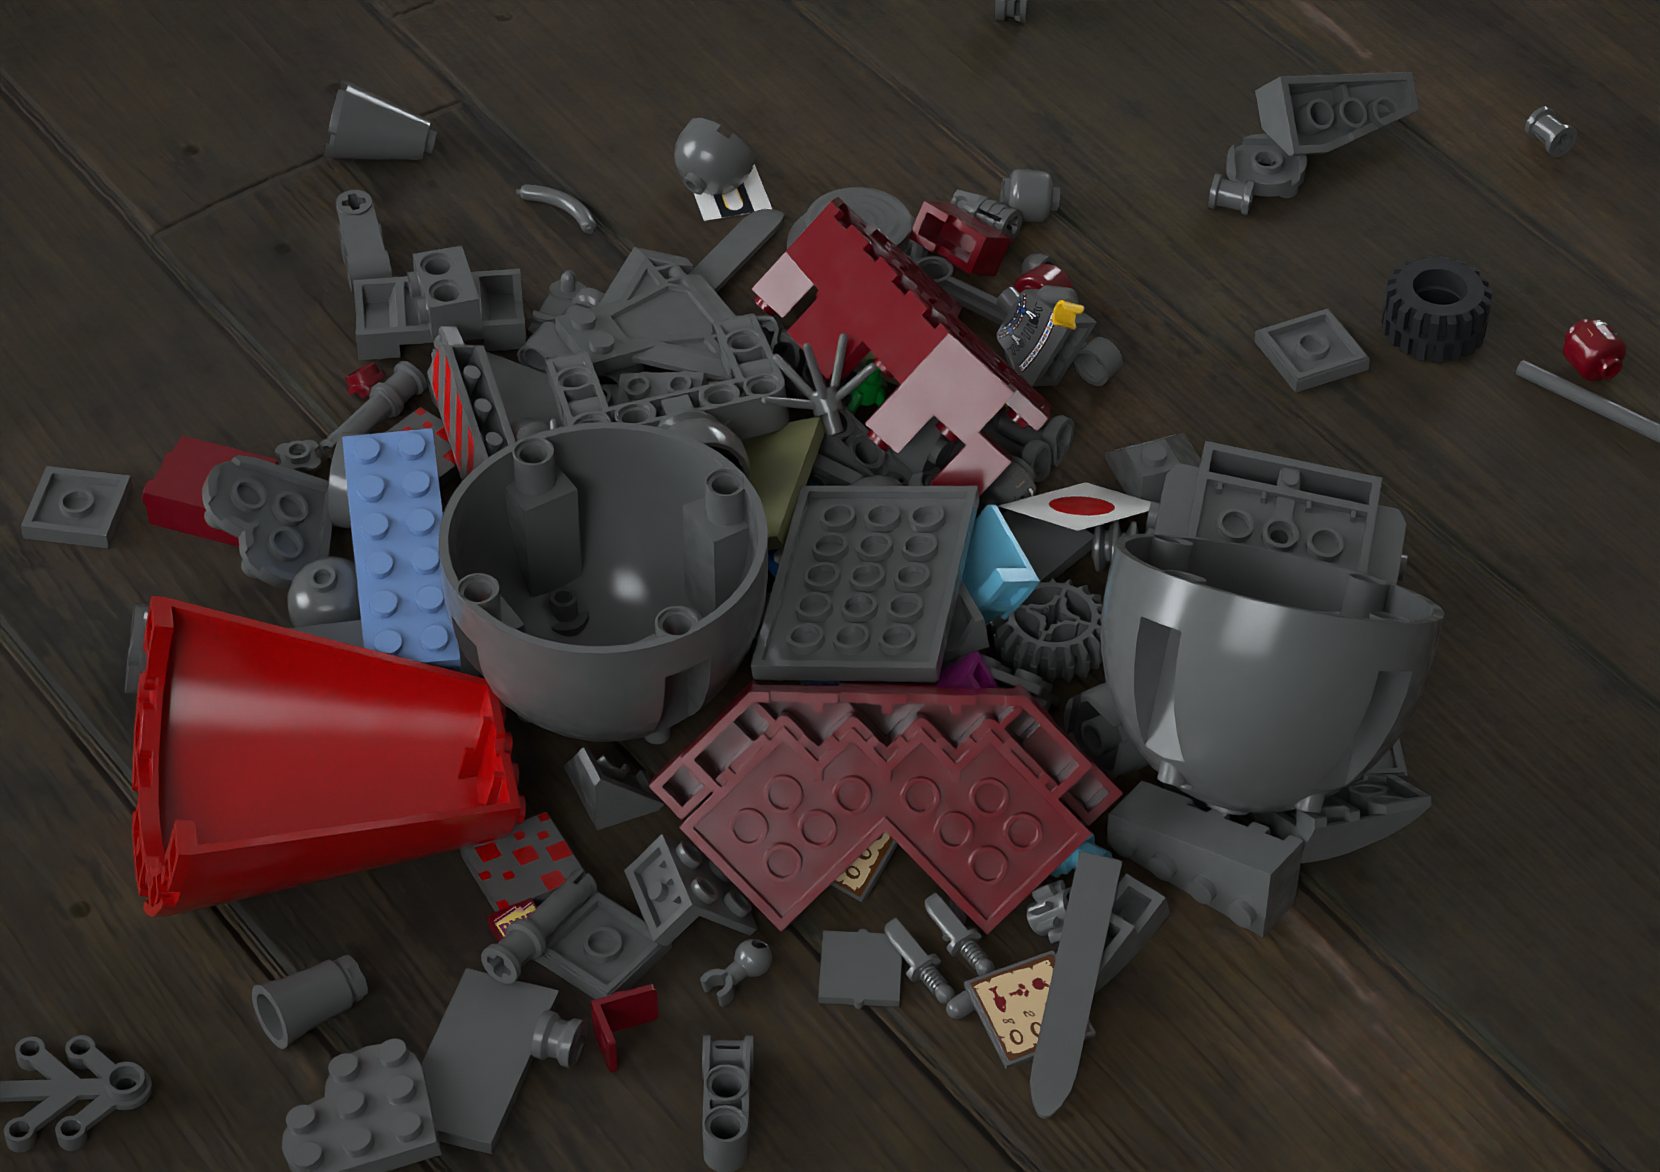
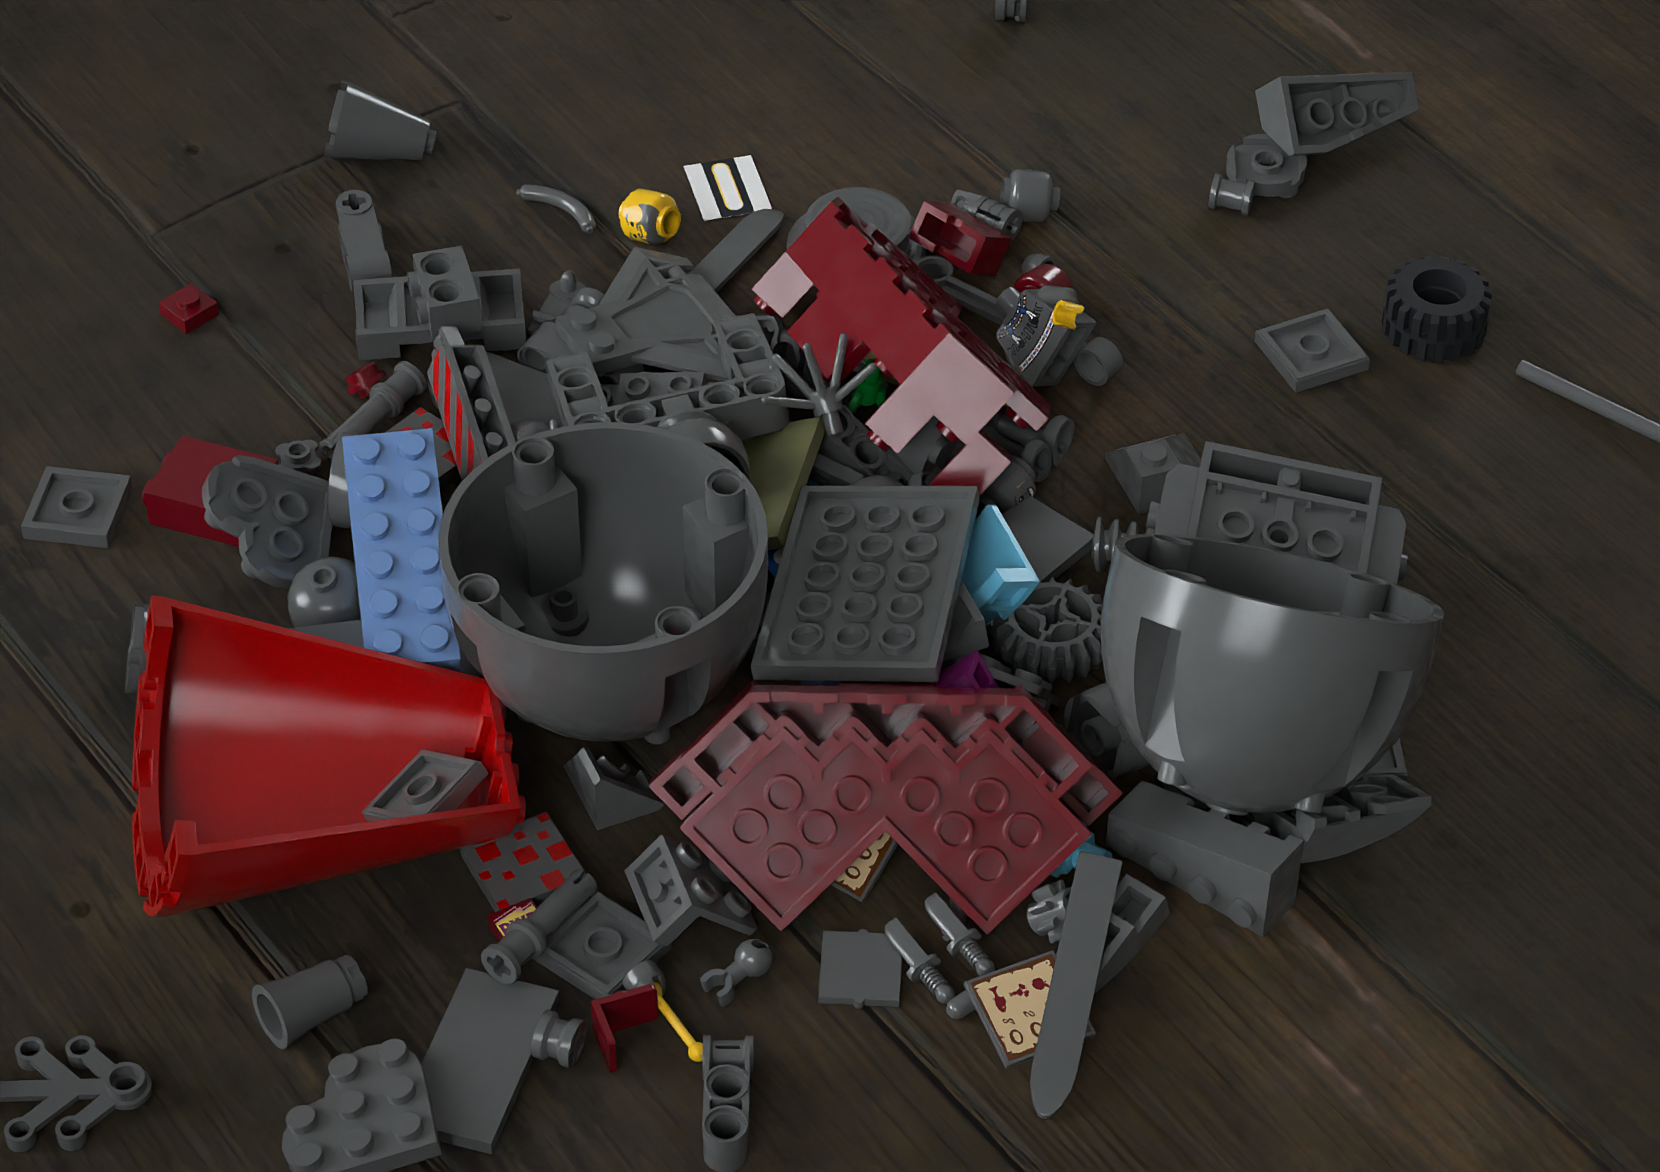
dark grey cylinder [674,118,756,195] -> none
white sticker [999,482,1151,531] -> none
dark grey bush [1525,106,1578,157] -> none
dark red head [1563,319,1627,381] -> none
none -> dark red plate [159,283,219,334]
none -> dark grey tile [362,749,489,822]
none -> yellow head [619,189,681,245]
none -> hinge [623,960,703,1062]

